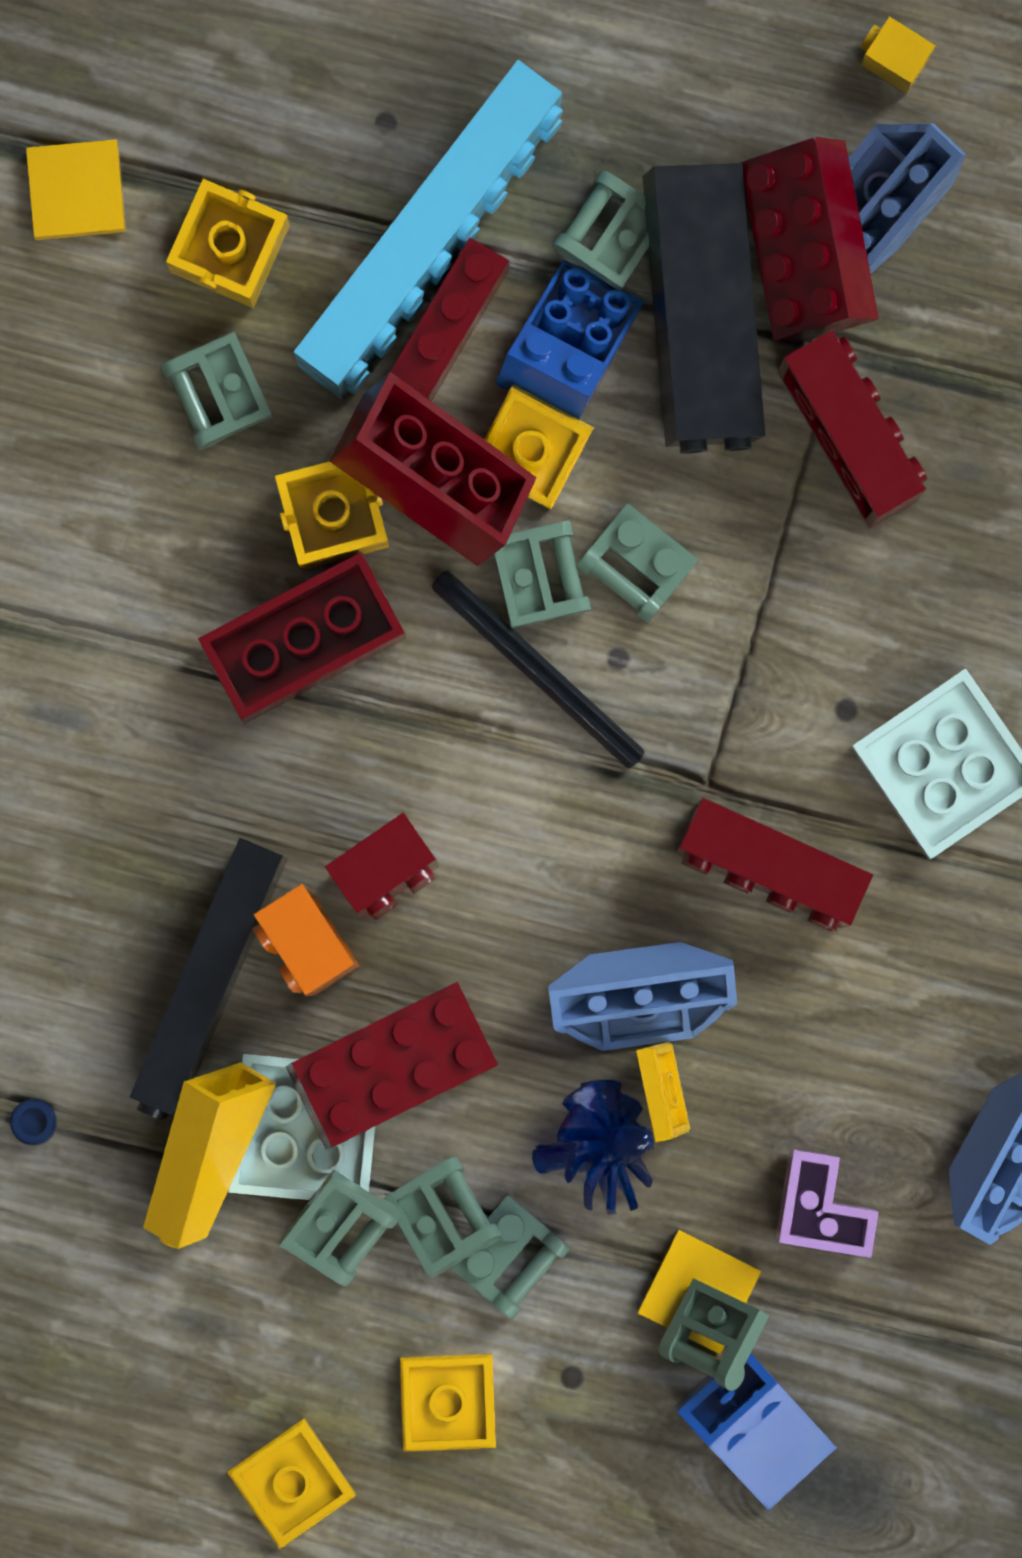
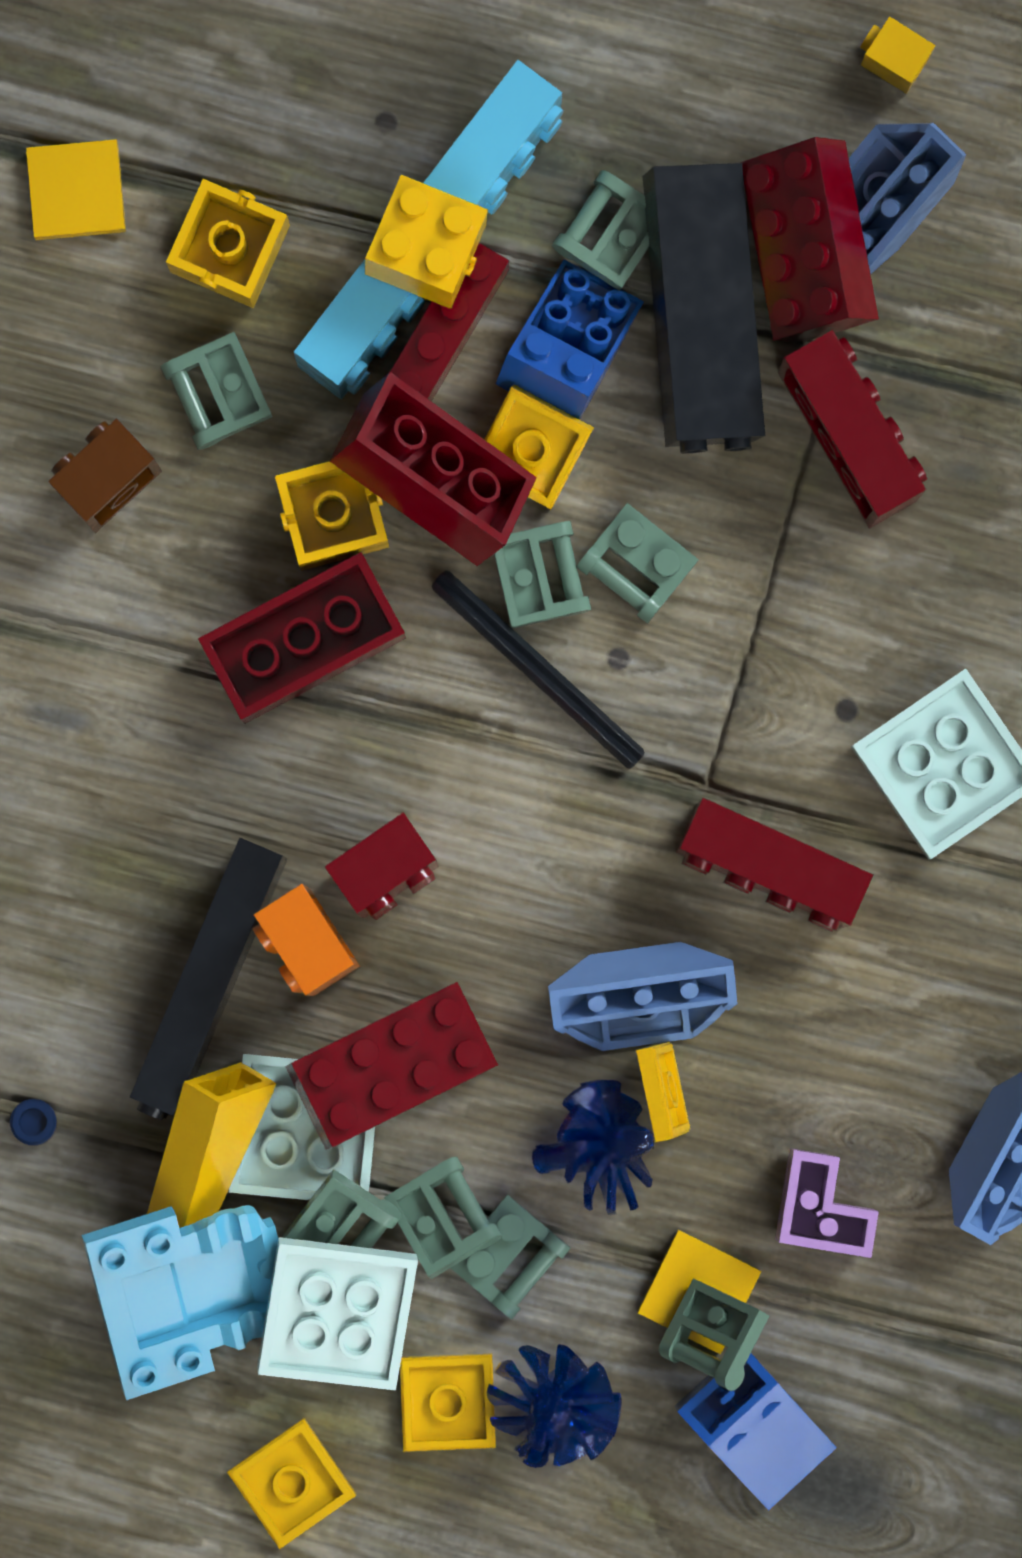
none -> reddish brown brick [48,418,162,533]
none -> medium azure piece [81,1205,278,1400]
none -> light aqua plate [257,1237,418,1390]
none -> yellow brick [365,175,488,309]
none -> clear blue piece [486,1344,622,1468]

